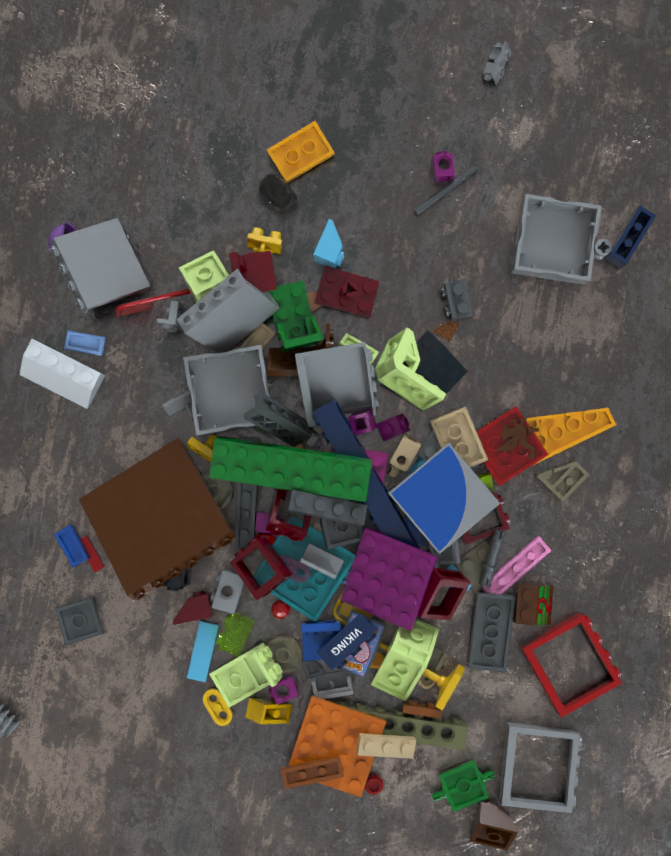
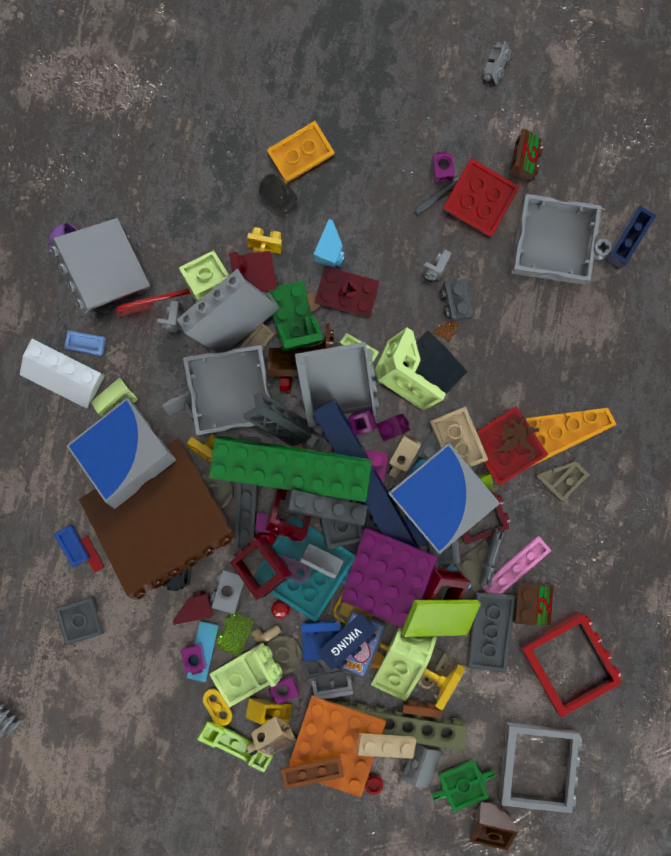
none -> tile [67,398,176,509]
none -> yellowish green panel [91,378,138,417]
none -> magenta brick [180,643,207,675]
none -> lime slope [197,721,274,773]
none -> tan torso [246,716,296,756]
none -> tan arm [251,625,281,642]
none -> red tile [280,376,292,392]
none -> lime tile [401,600,481,637]
none -> light grey panel [401,743,442,788]
none -> light grey bracket [422,250,452,281]
none -> red plate [442,158,520,237]
none -> reddish brown slope [509,128,543,181]

